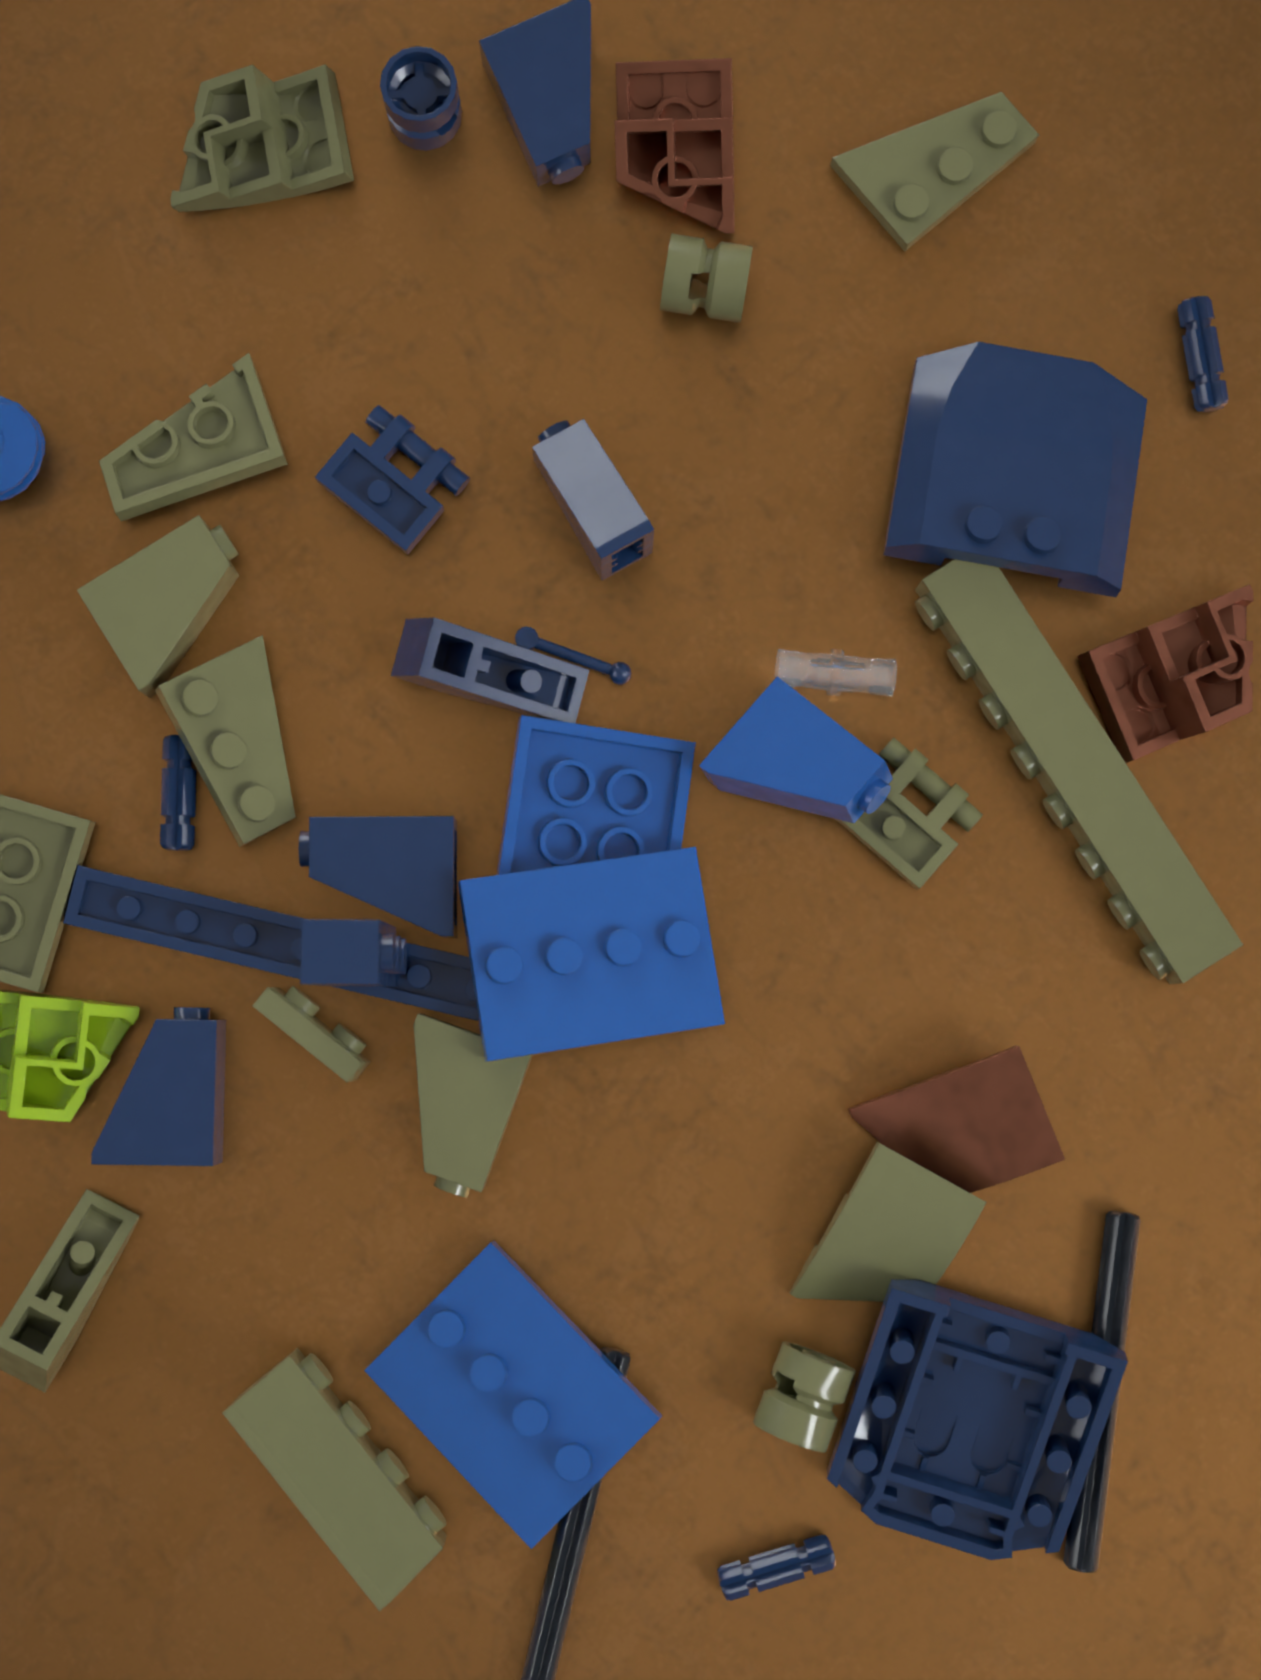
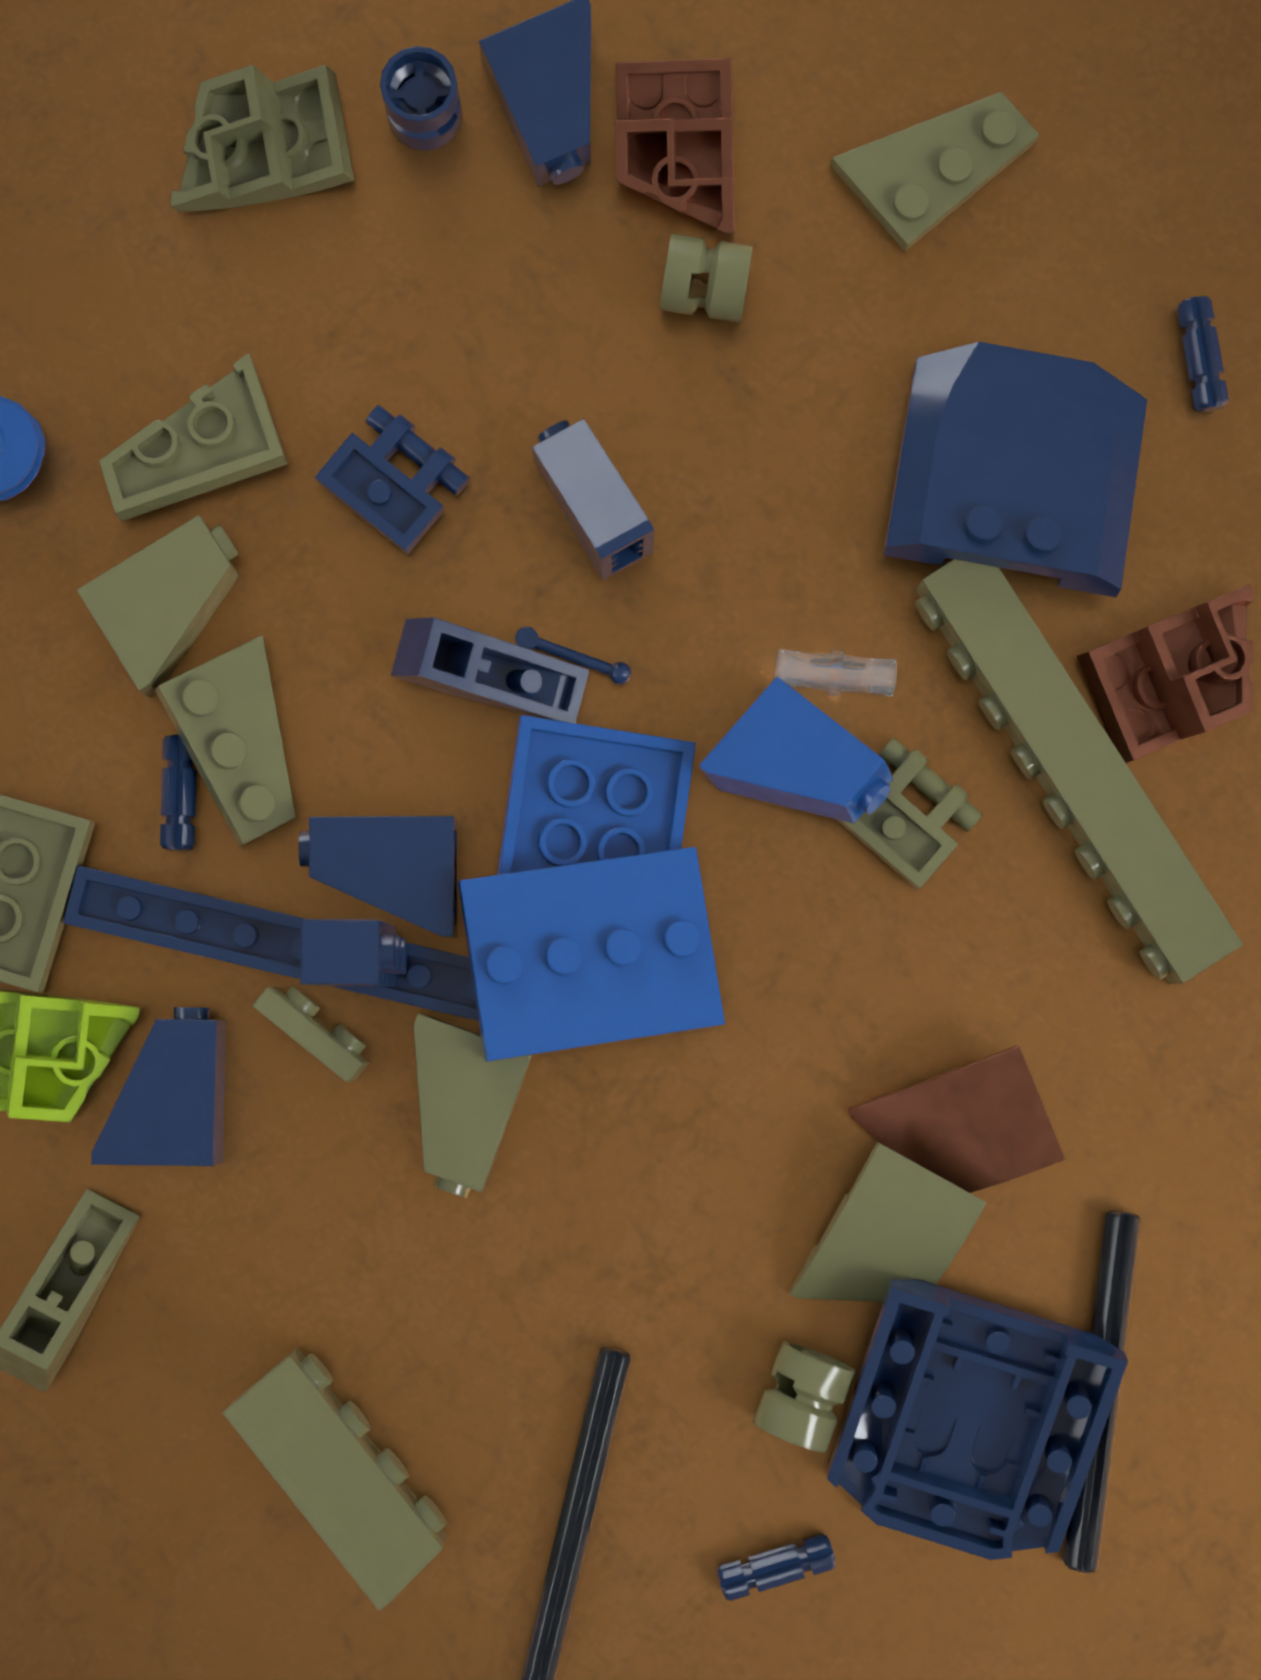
blue plate [364,1241,663,1549] -> none

